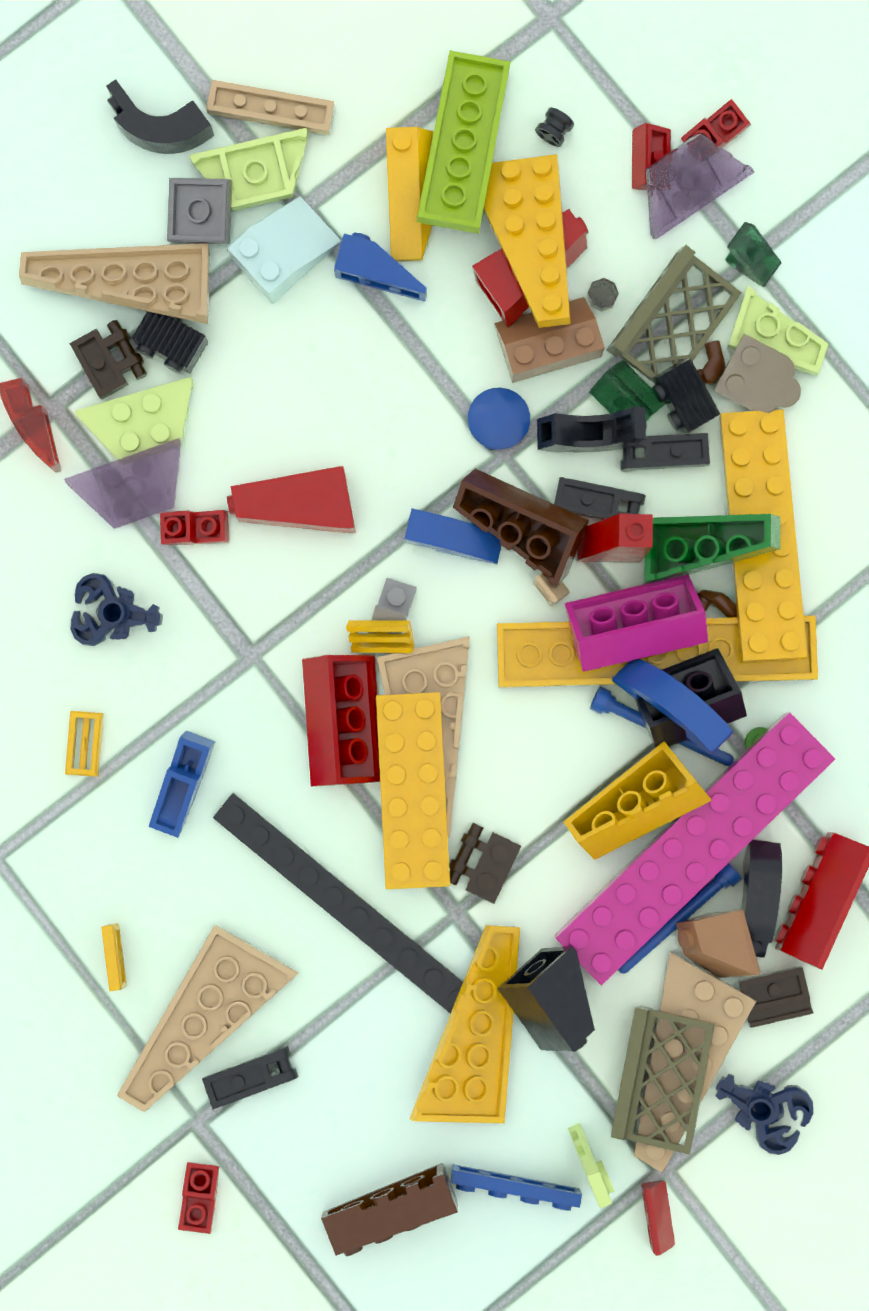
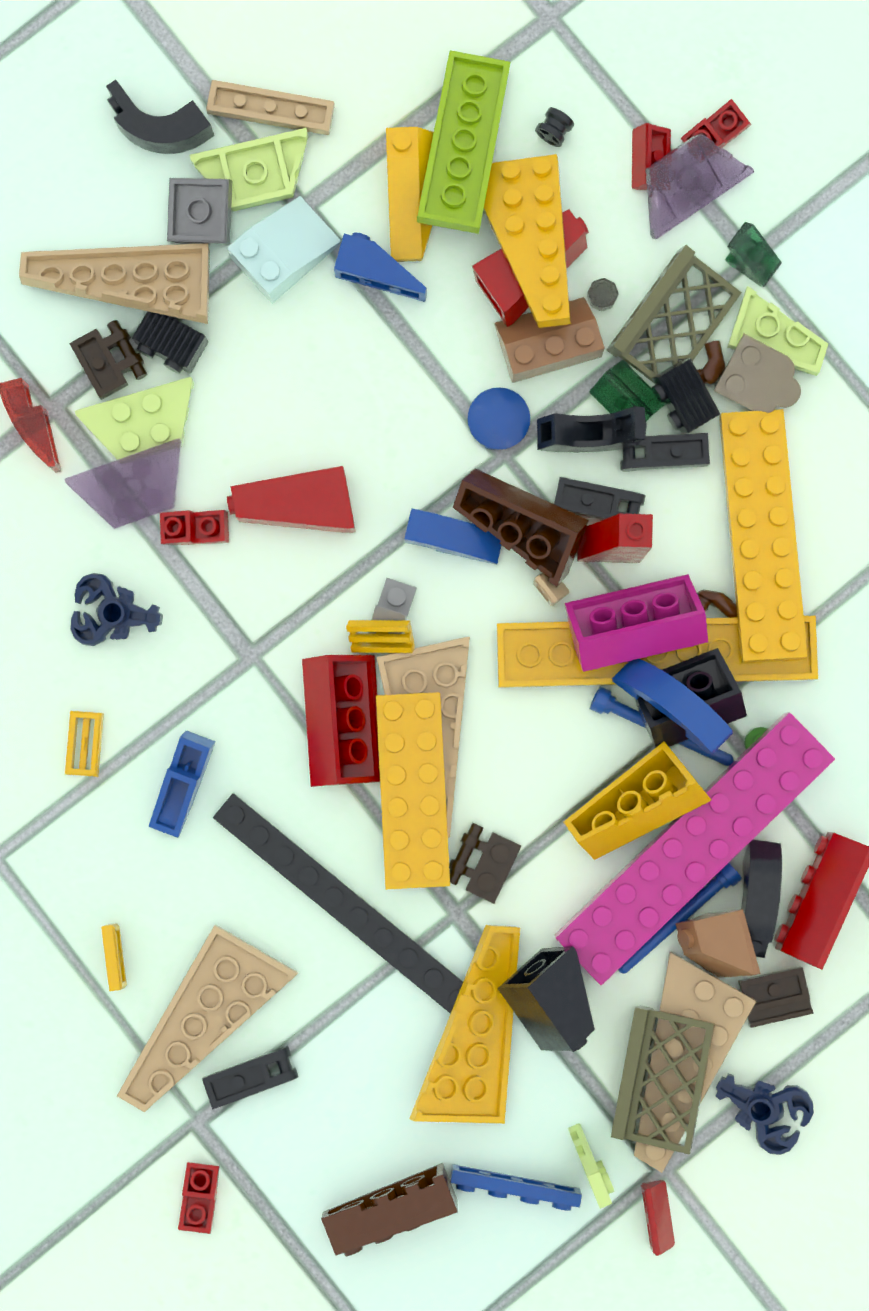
green wedge [644,514,780,583] -> none

